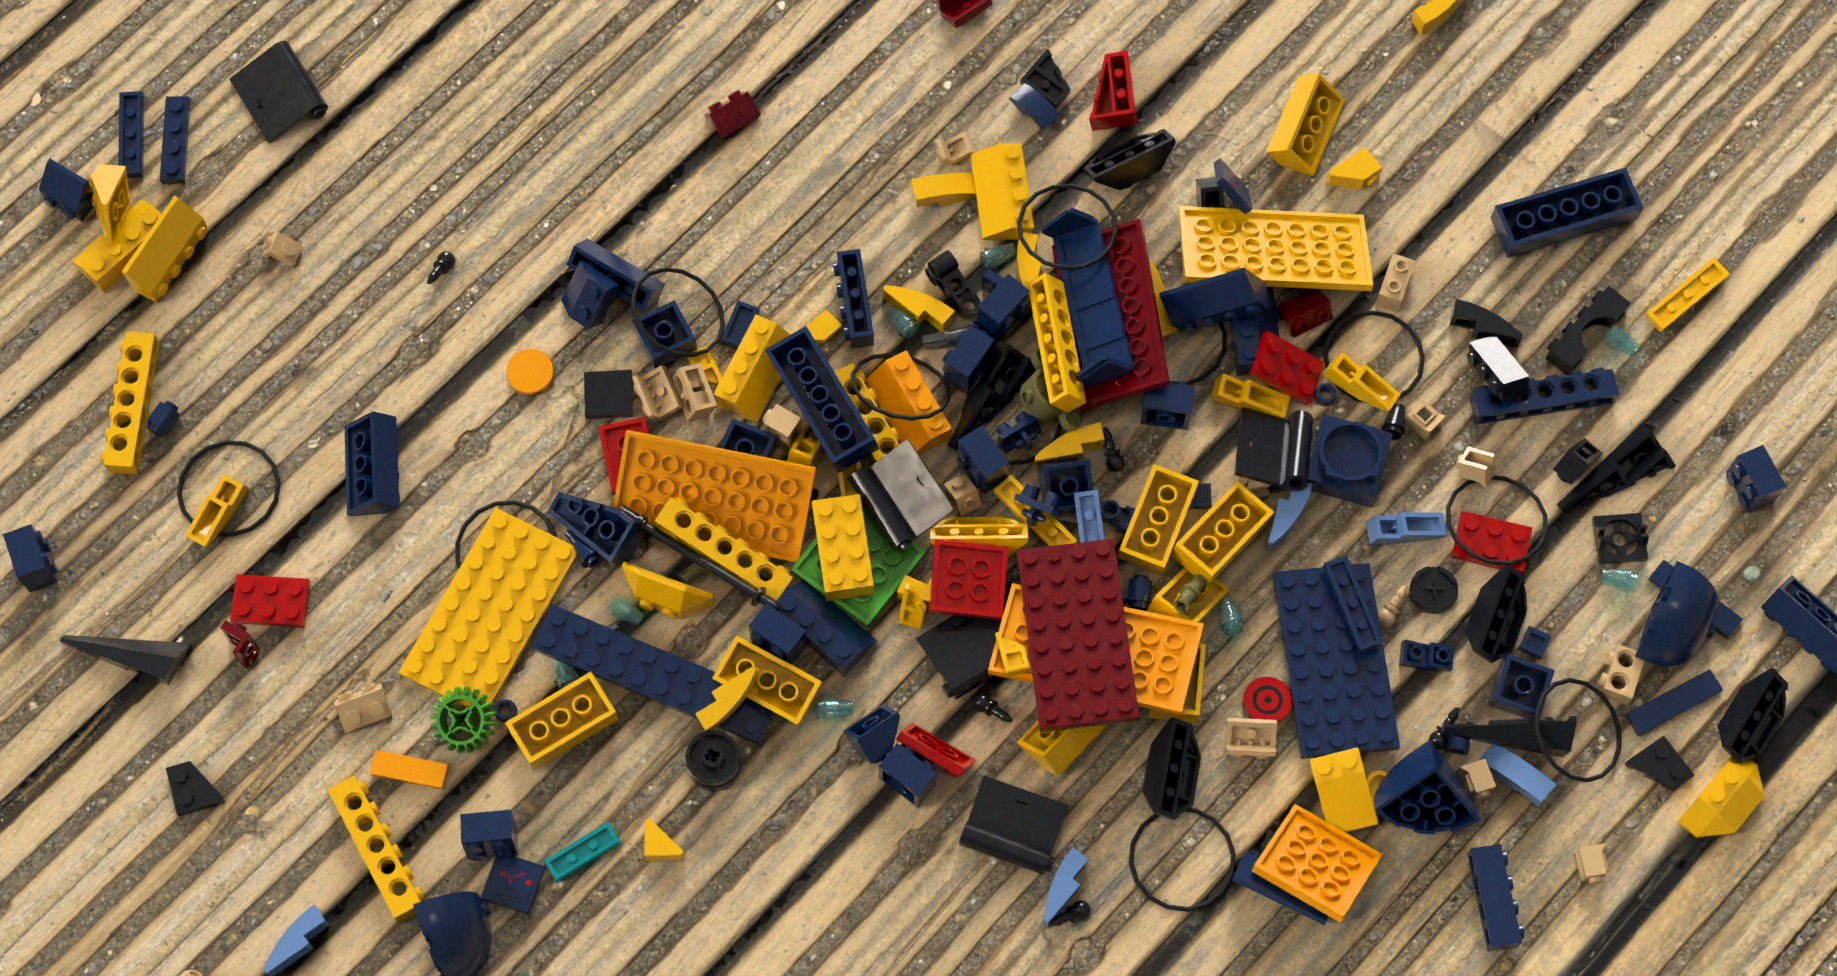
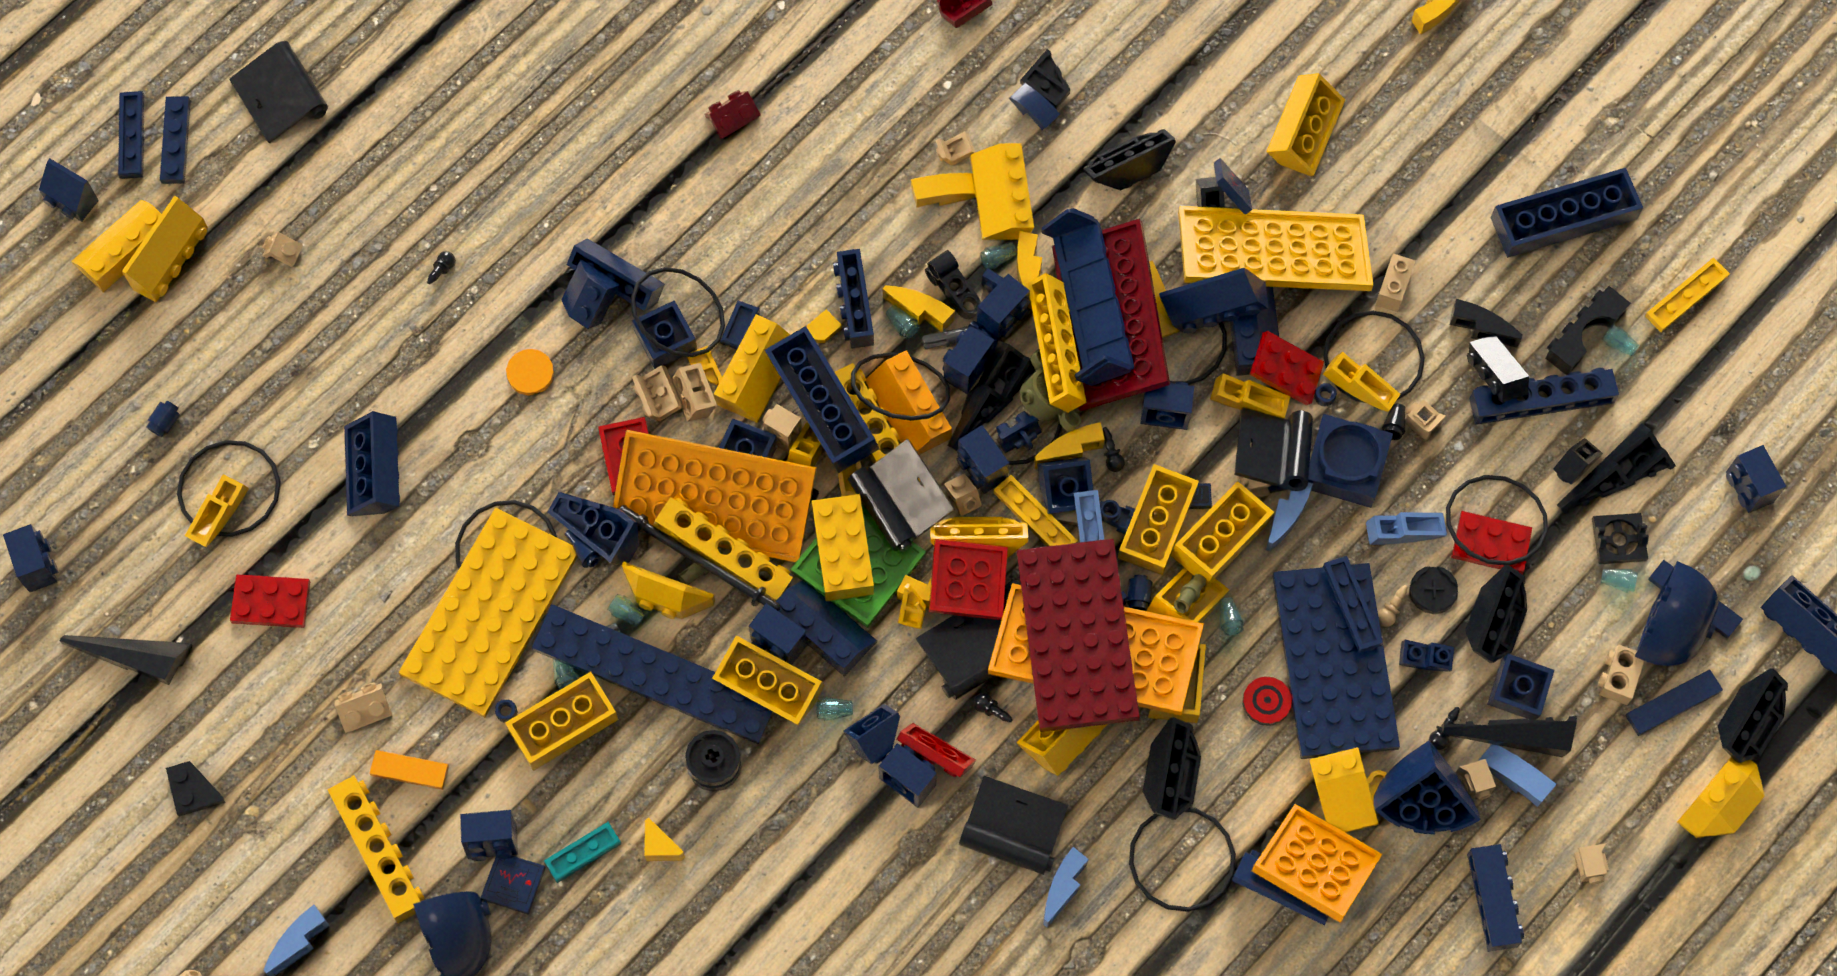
yellow slope [89,164,131,244] -> none
yellow brick [101,331,160,475] -> none
dark red bracket [220,620,260,668] -> none
bright green gear [430,686,497,753] -> none
black tile [584,370,633,419] -> none
yellow slope [695,666,760,731] -> none
yellow tile [995,632,1030,677] -> none
dark blue hips [1013,483,1062,526] -> none
black piece [1017,184,1118,270] -> none
black bar [1049,900,1091,926] -> none
red wedge [1089,51,1138,131] -> none
tan bracket [1225,718,1277,759] -> none
dark red bracket [1275,289,1333,338] -> none
yellow slope [1325,147,1382,190] -> none
dark blue axle [1447,736,1470,755] -> none
tan window [1456,447,1495,489] -> none
dark blue plate [1518,626,1551,660] -> none
black piece [1535,678,1621,783] -> none
black wing [1625,736,1695,791] -> none

